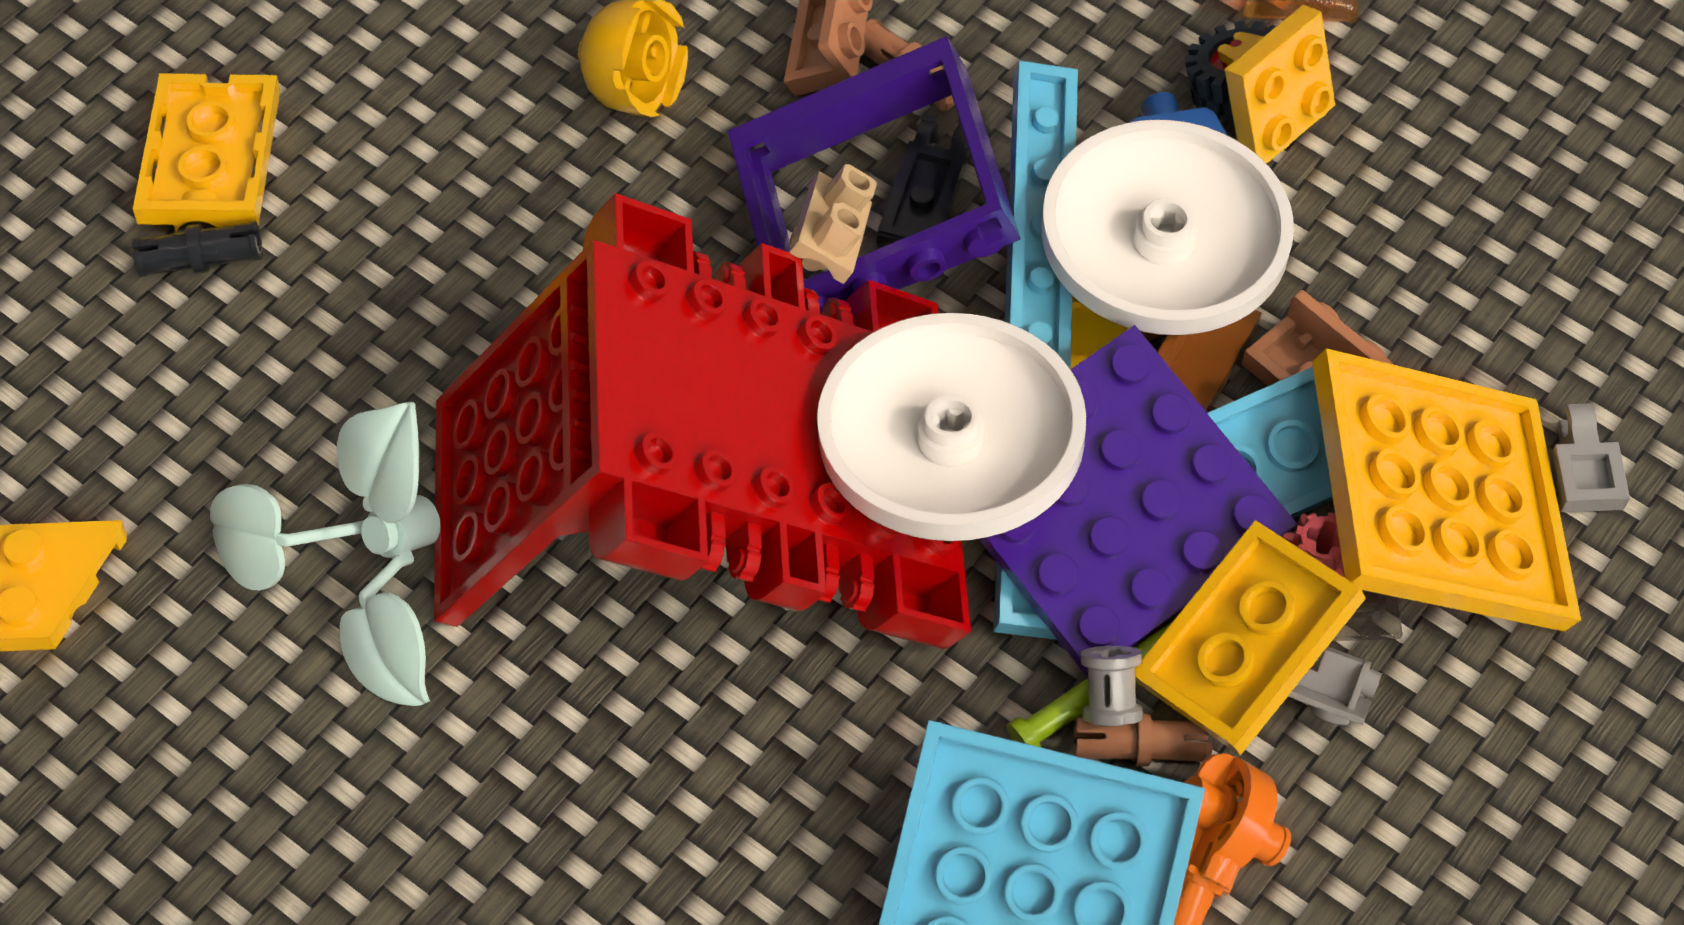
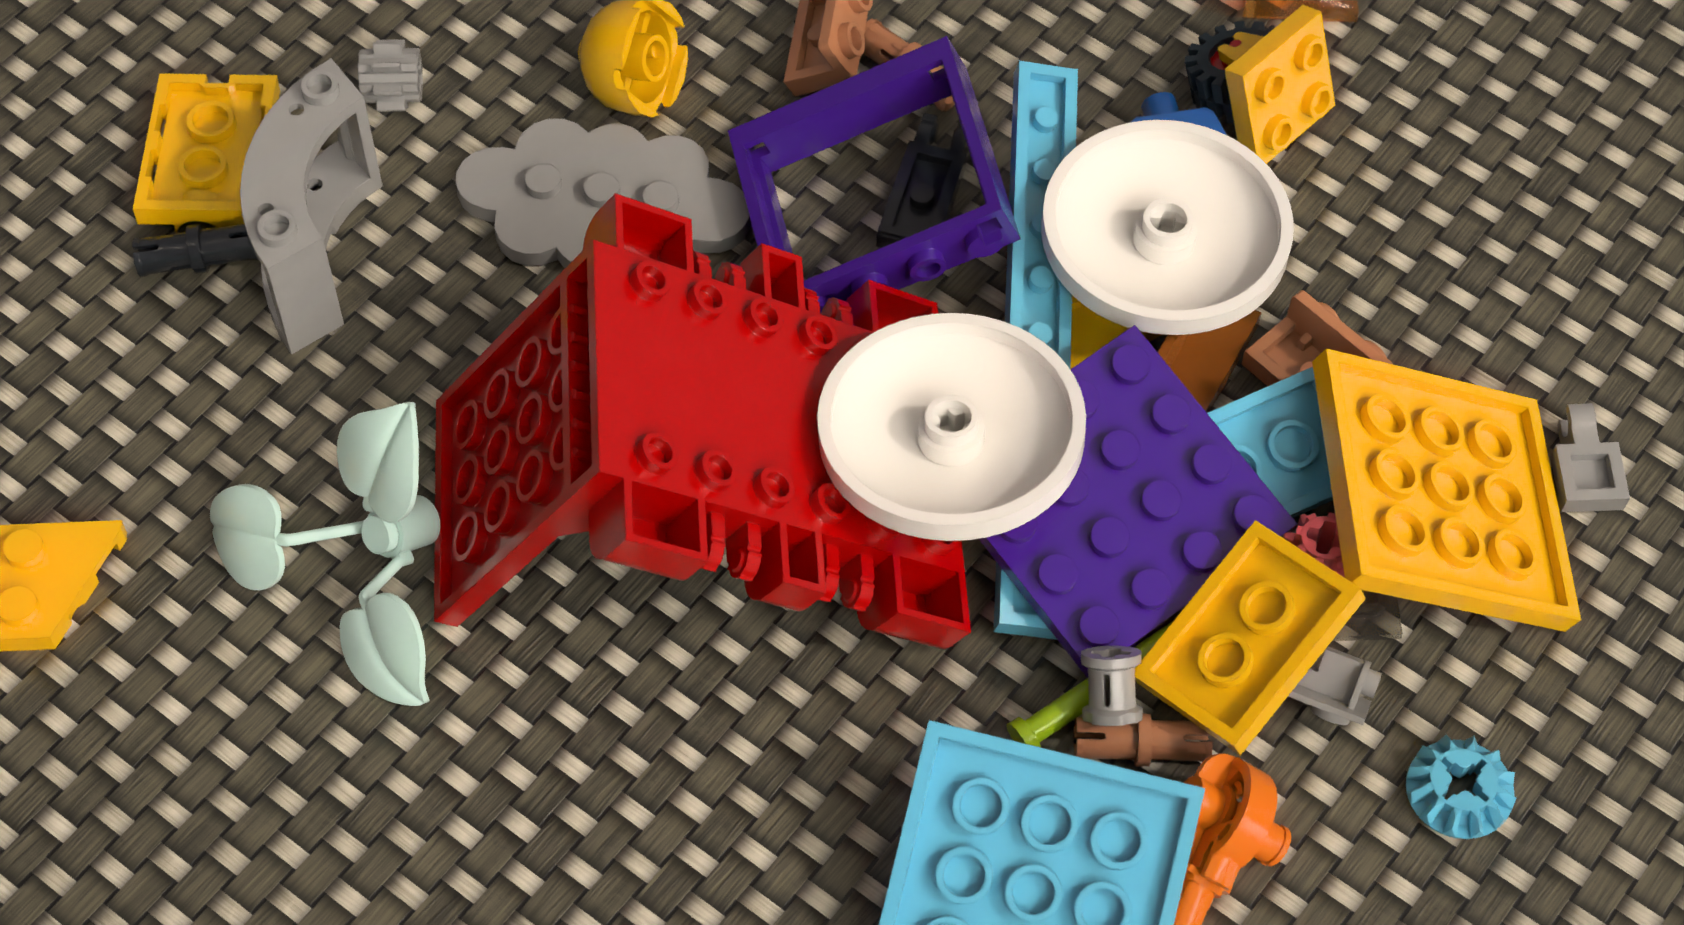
tan hips [789,164,877,284] -> none
none -> light grey window [240,58,383,355]
none -> light grey gear [358,39,423,112]
none -> light grey plate [456,119,750,268]
none -> medium azure gear [1406,734,1516,839]

